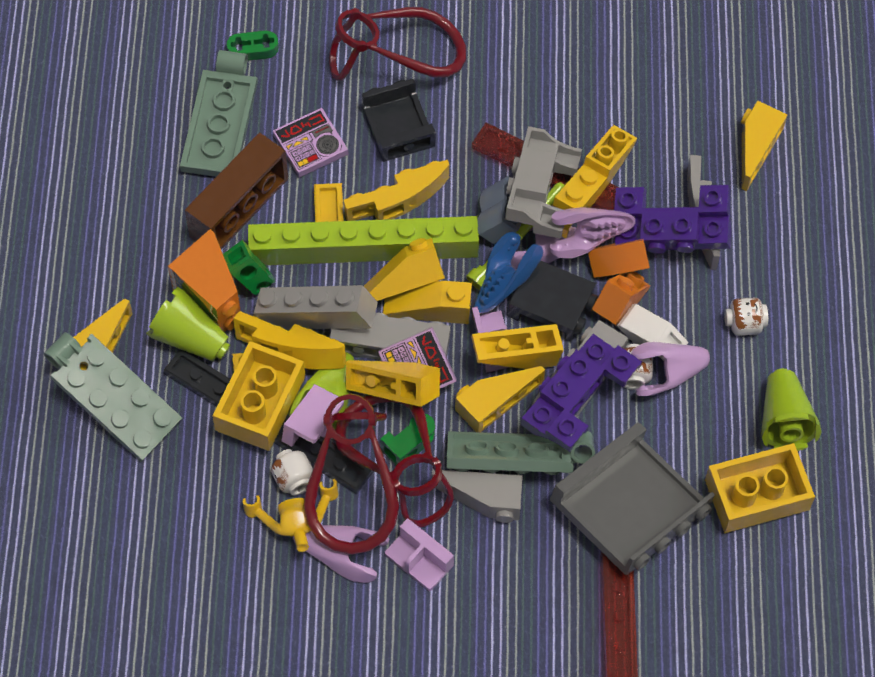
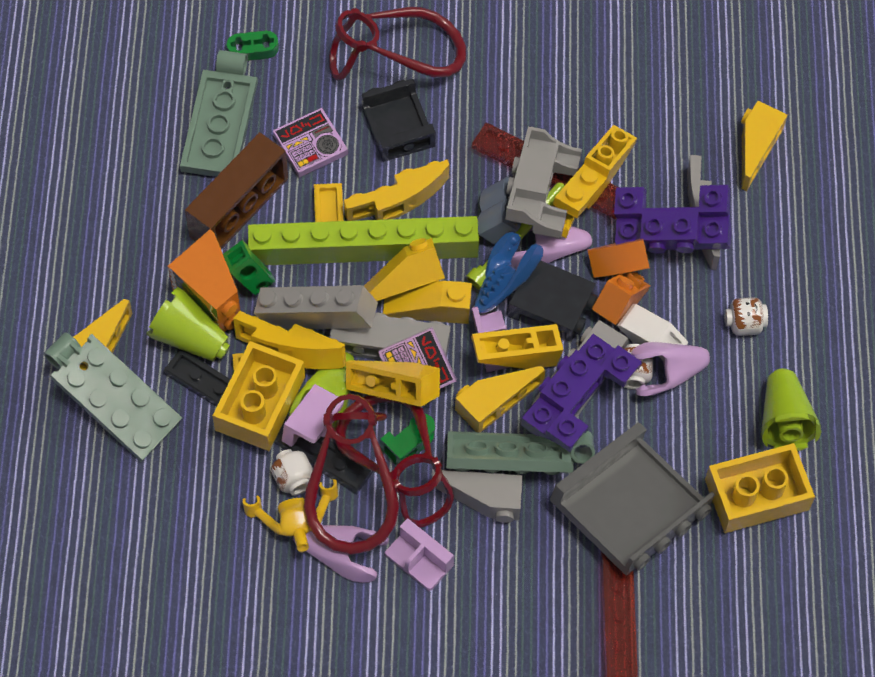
lavender animal [550,207,635,258] -> none

